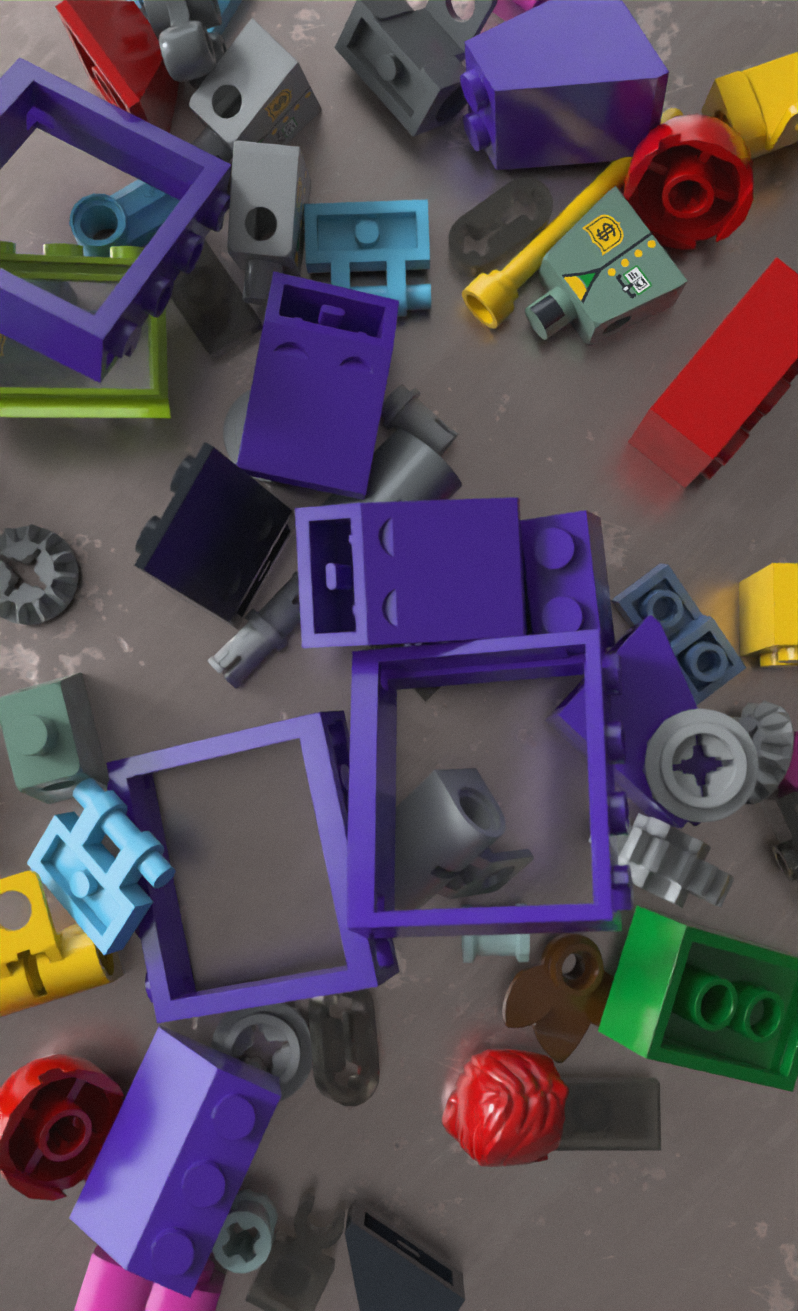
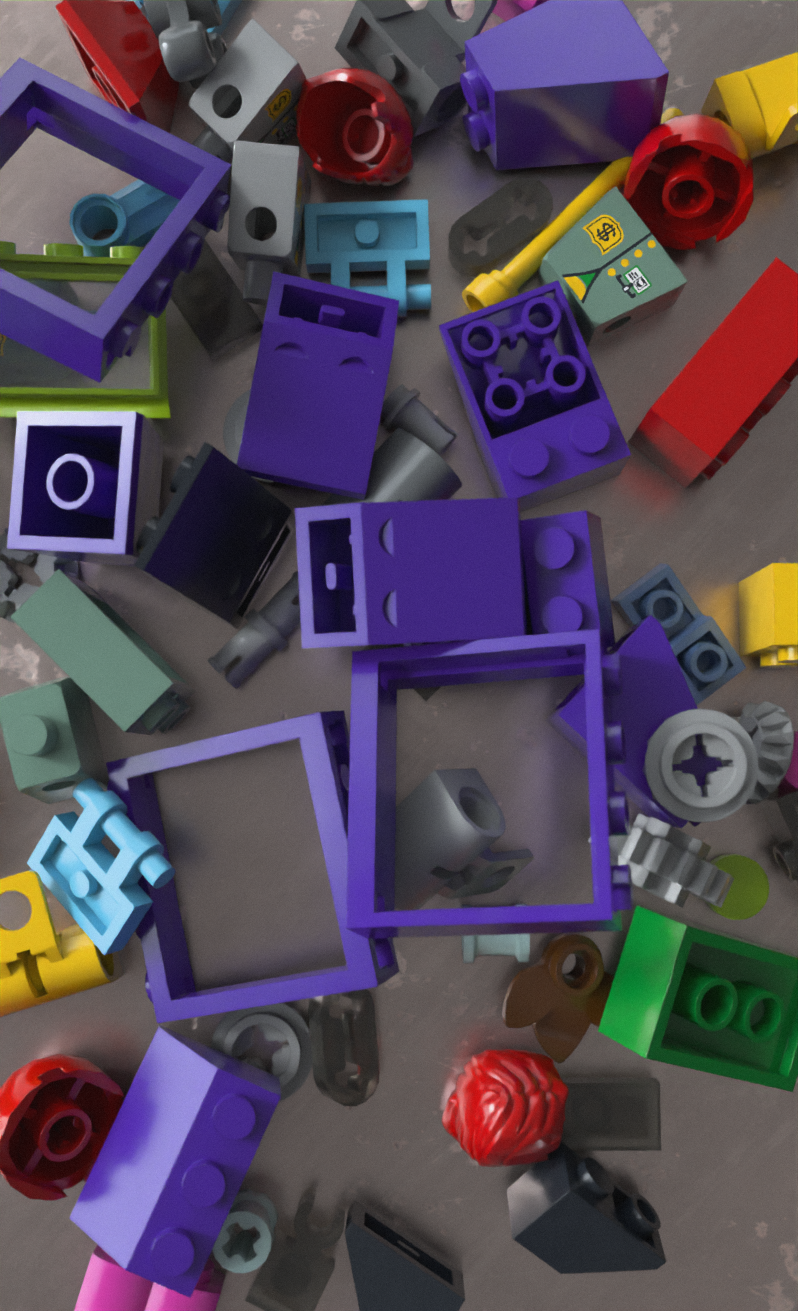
none -> slope [7,411,164,567]
none -> sand green window [10,569,195,735]
none -> red hair [296,68,414,187]
none -> dark purple slope [439,280,631,512]
none -> black slope [506,1142,666,1274]
none -> lime tile [704,854,769,920]

